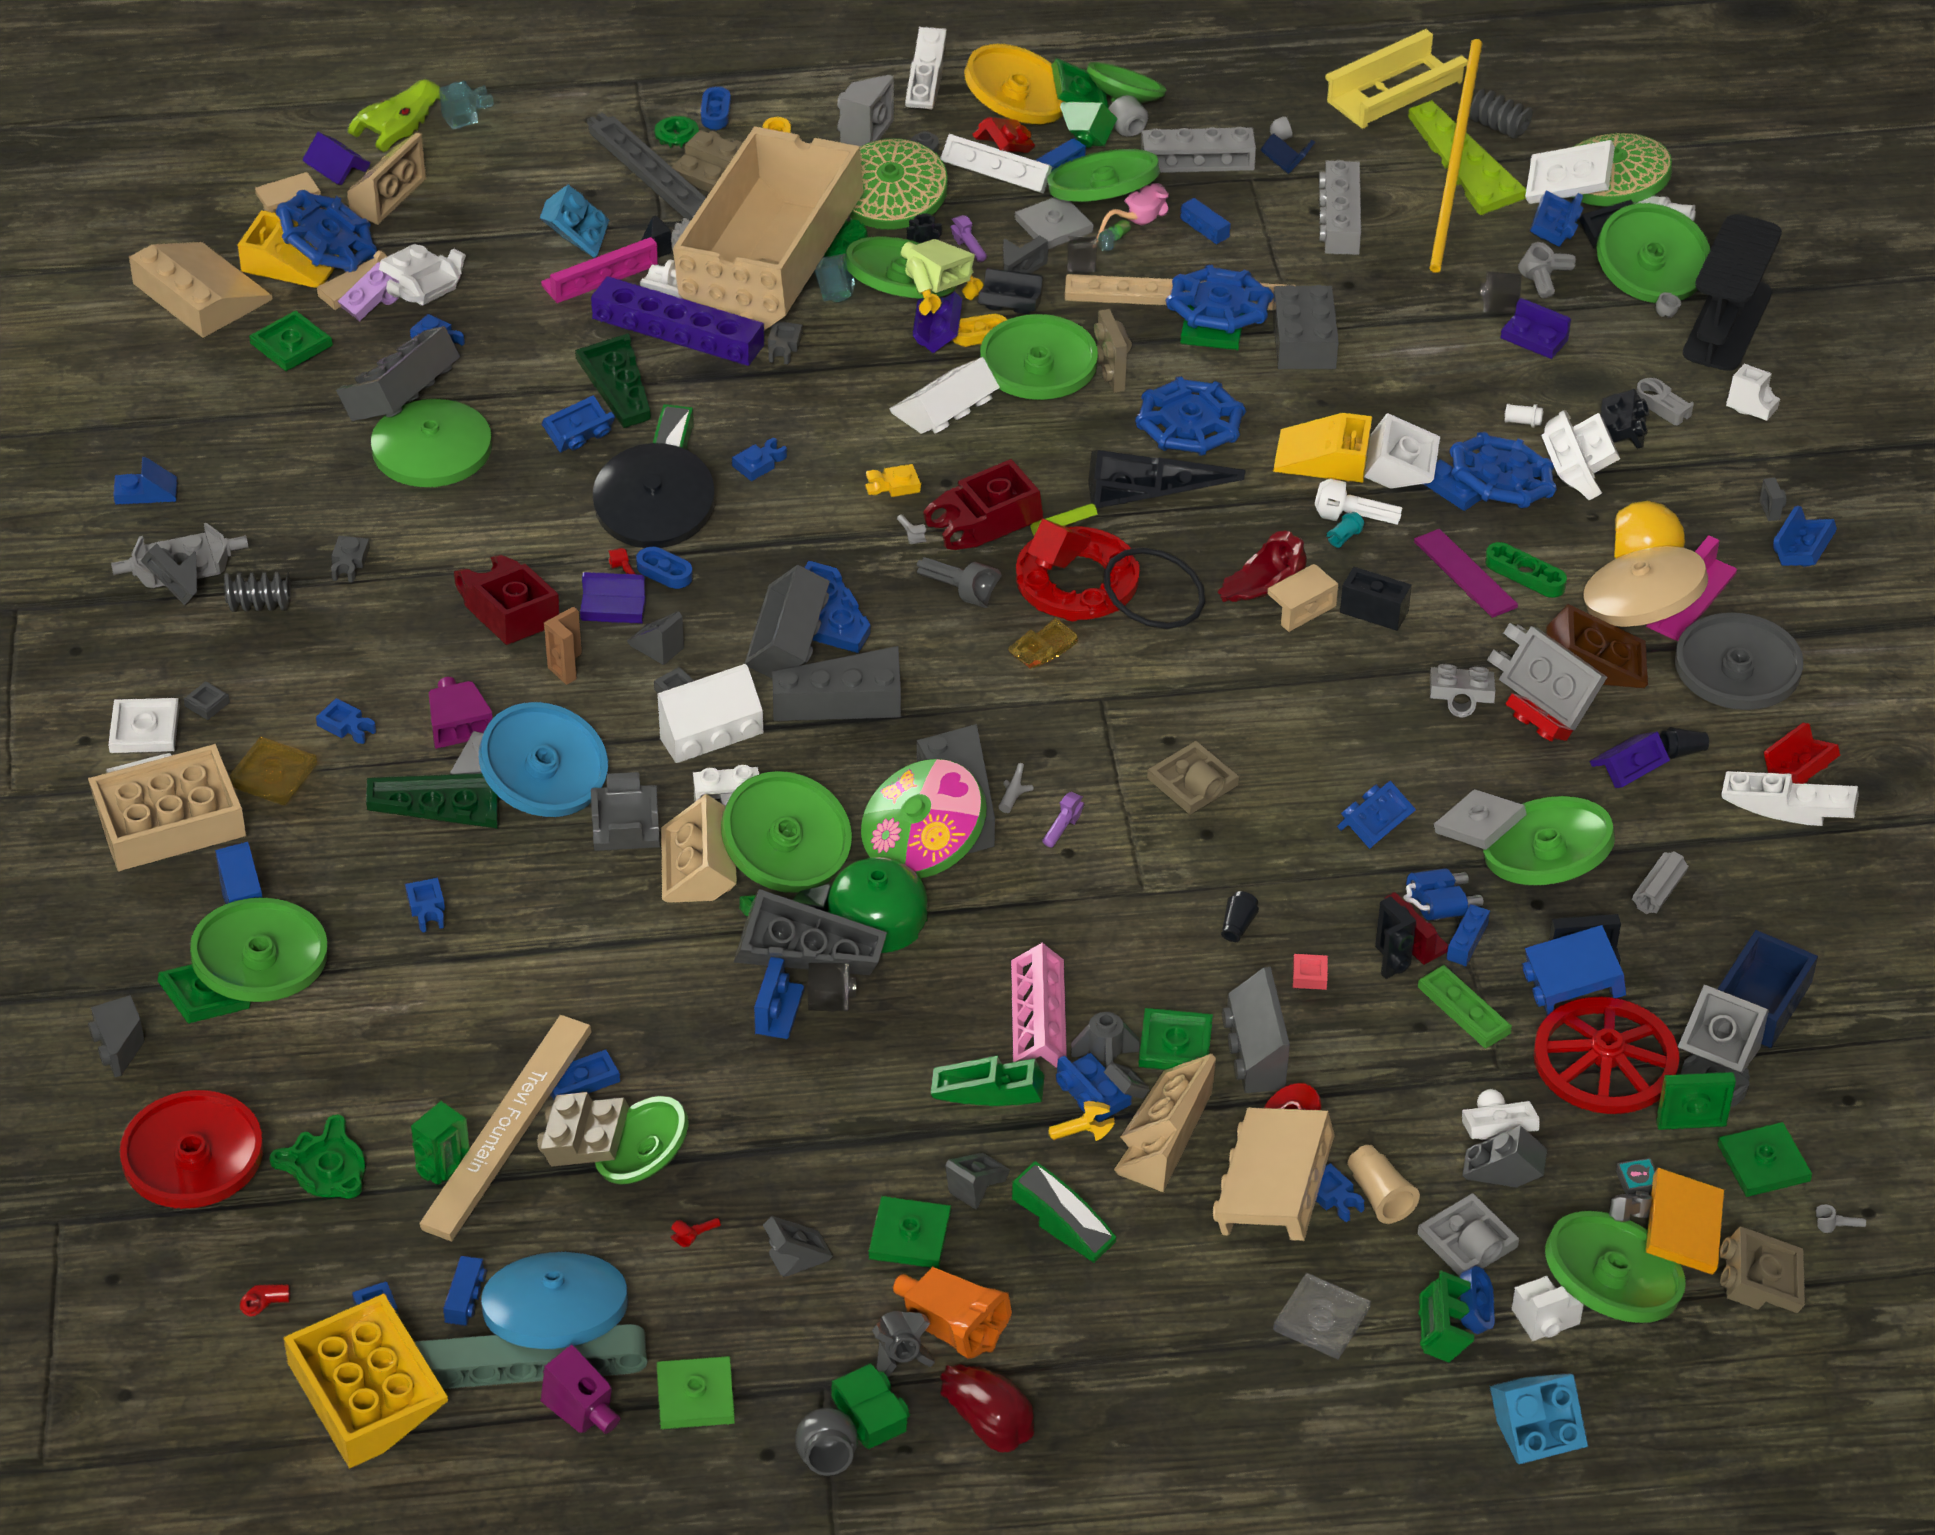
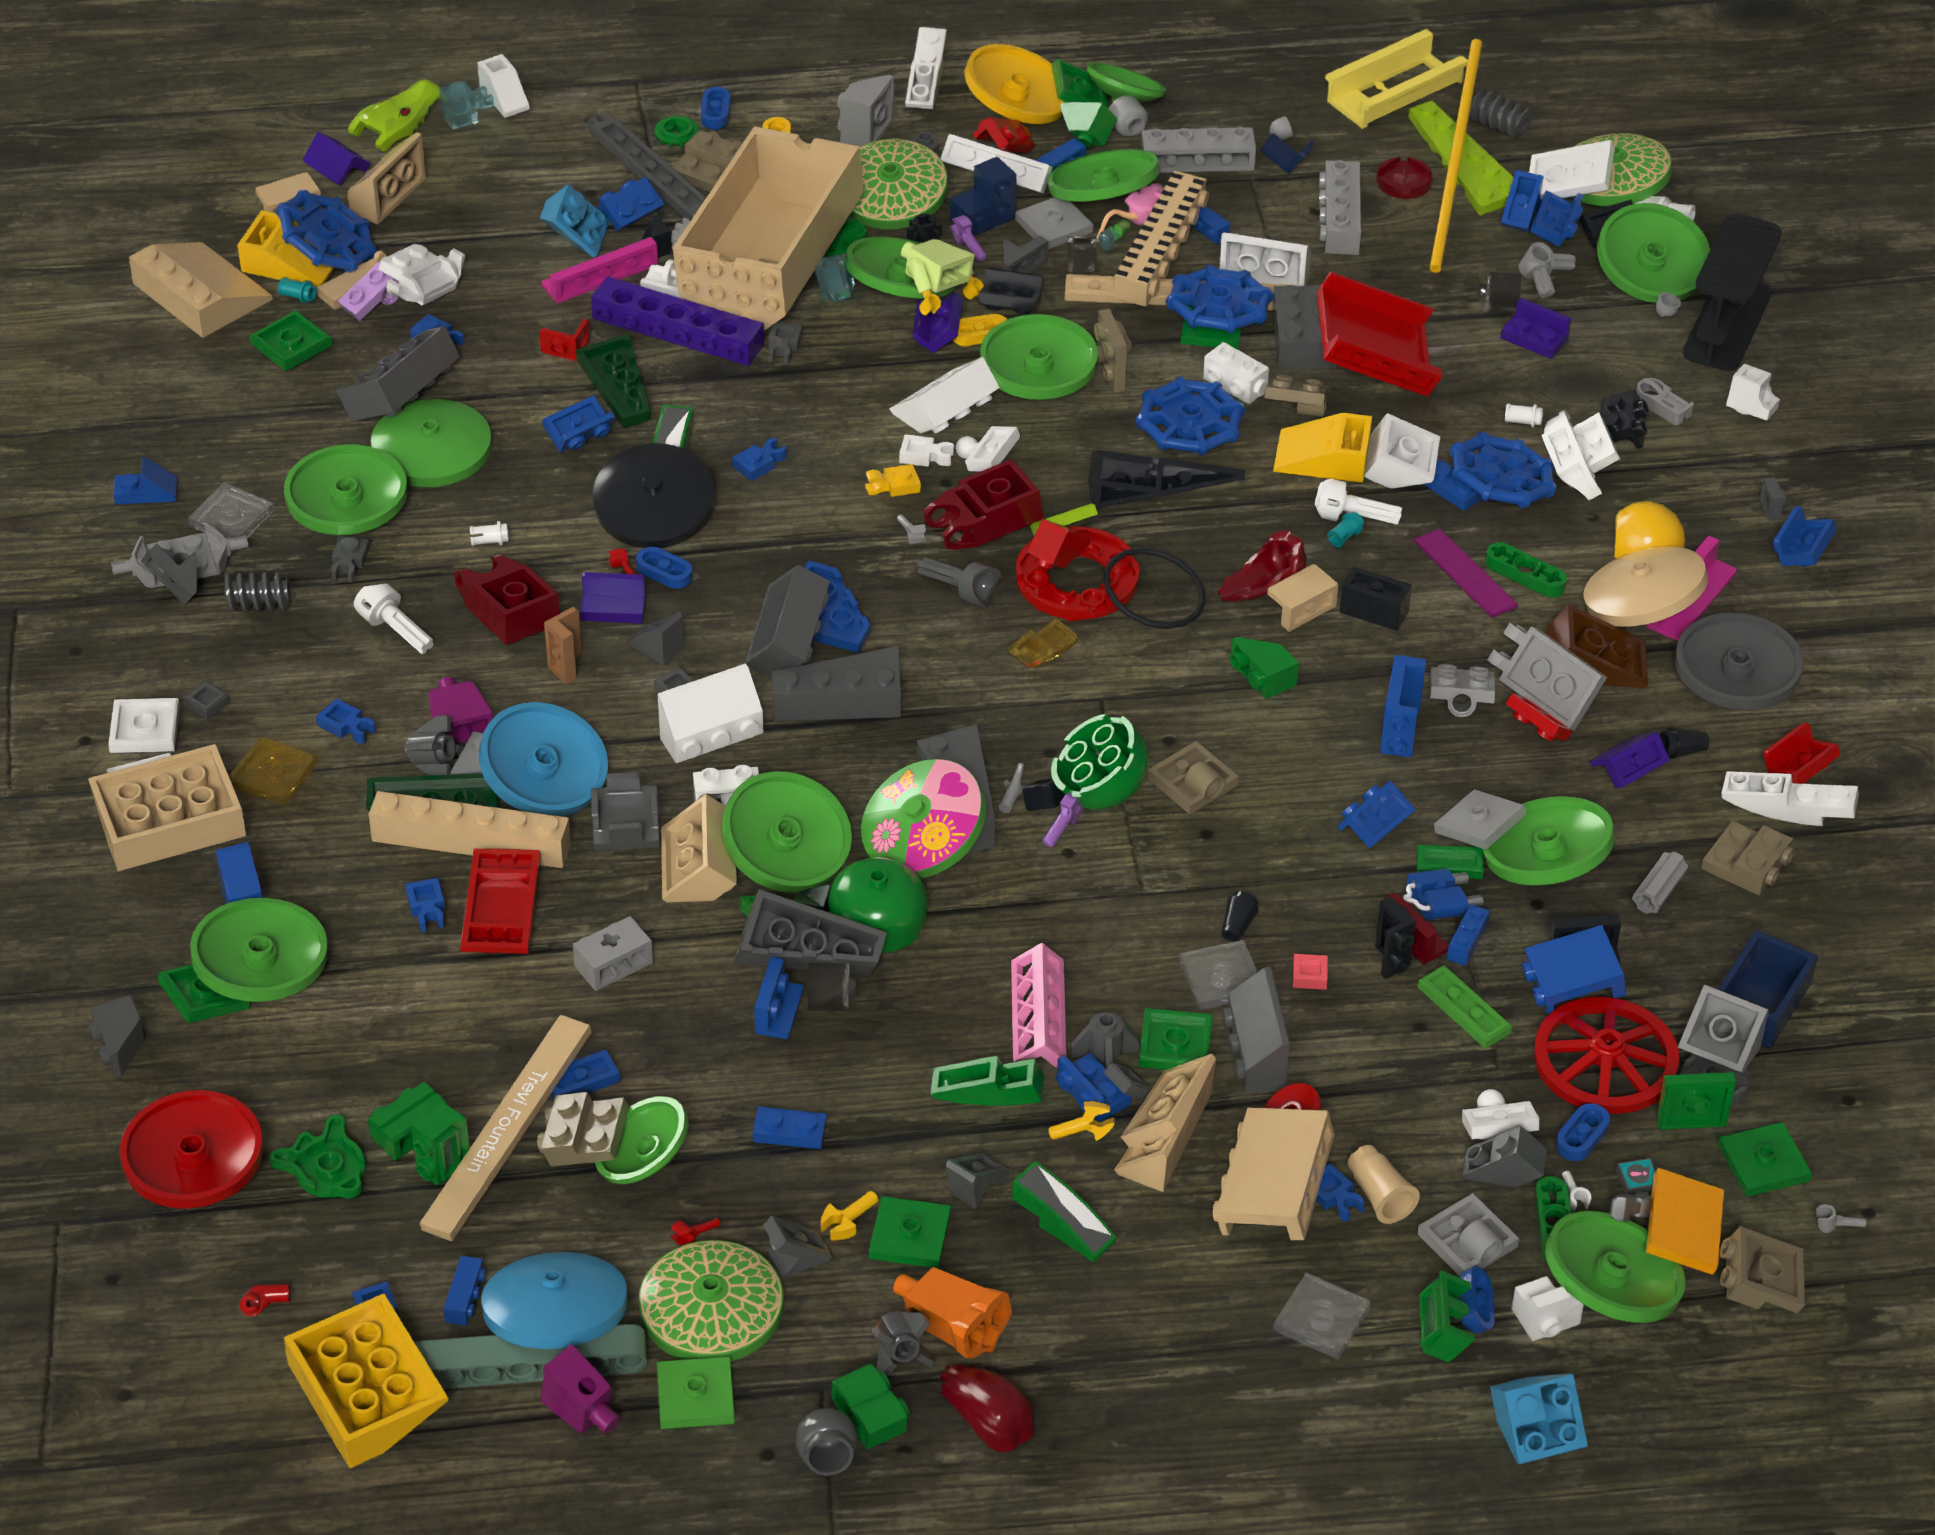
none -> clear plate [188,482,274,539]
none -> teal pin [278,277,317,303]
none -> bright green dish [284,444,408,535]
none -> white piece [353,583,434,654]
none -> green brick [368,1082,449,1161]
none -> tan brick [369,791,571,868]
none -> dark grey brick [405,715,465,775]
none -> red slope [460,848,540,954]
none -> white pin [470,521,509,546]
none -> white slope [478,54,529,118]
none -> red bracket [539,319,590,361]
none -> light grey brick [573,916,653,991]
none -> blue bracket [596,177,665,232]
none -> bright green dish [639,1240,784,1362]
none -> blue plate [752,1106,827,1149]
none -> yellow bar [821,1191,878,1240]
none -> white plate [899,434,954,467]
none -> dark blue brick [950,156,1017,236]
none -> white plate [956,426,1020,472]
none -> black slope [1022,778,1065,811]
none -> green cylinder [1051,714,1149,810]
none -> tan brick [1113,170,1209,307]
none -> clear plate [1179,940,1257,1010]
none -> white brick [1203,342,1269,404]
none -> white slope [1220,232,1311,286]
none -> green slope [1229,637,1299,699]
none -> dark tan plate [1264,375,1329,418]
none -> red panel [1317,271,1442,397]
none -> dark red tile [1376,157,1433,199]
none -> blue panel [1380,655,1426,757]
none -> green tile [1416,845,1484,879]
none -> blue slope [1501,170,1544,232]
none -> green beam [1534,1176,1571,1264]
none -> blue plate [1556,1104,1610,1161]
none -> white hand [1562,1171,1591,1211]
none -> dark tan plate [1701,821,1795,896]

